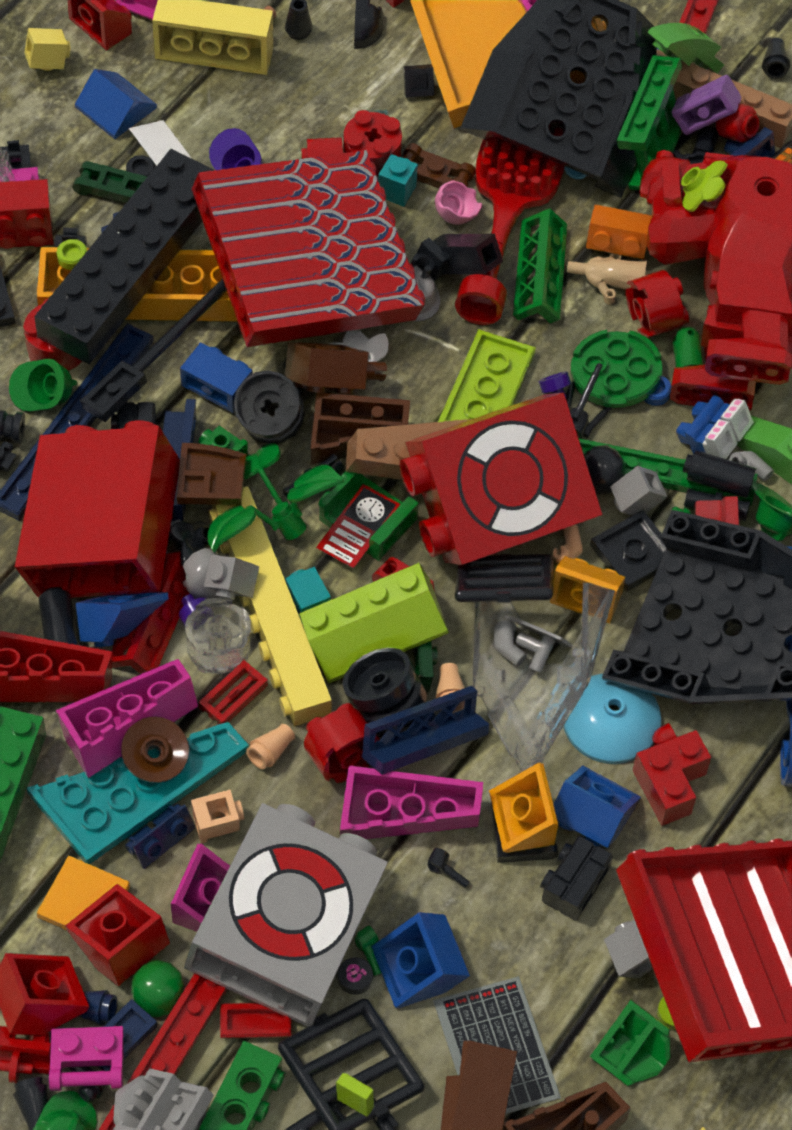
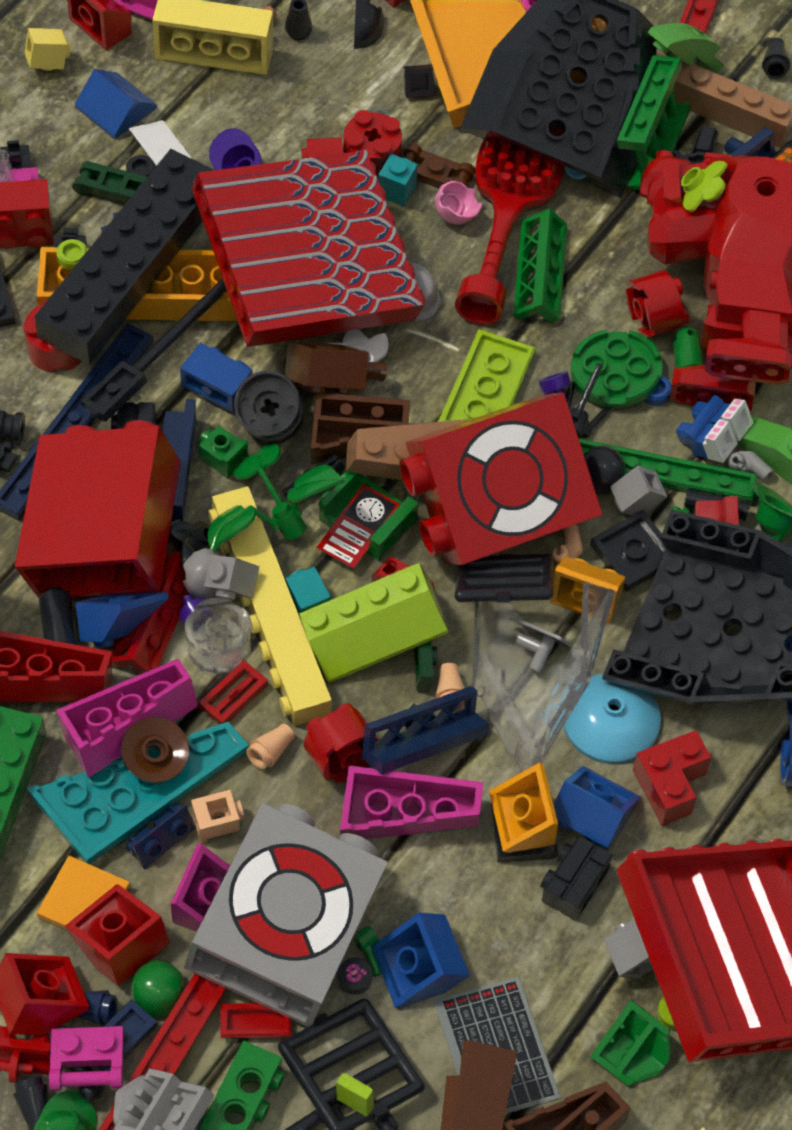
green piece [9,359,78,411] -> none
reddish brown plate [177,443,247,506] -> none
black wheel [342,647,427,733] -> none
black tile [411,238,451,281] -> none
black hand [427,848,470,888] -> none
black brick [433,234,503,274] -> none
light grey arm [493,620,527,667] -> none
tan piece [567,253,647,305] -> none
orange brick [586,205,652,259] -> none
red hinge [652,723,677,746] -> none
medium lavender brick [672,74,741,135] -> none
black brick [682,450,756,498] -> none
red head [715,103,760,143] -> none

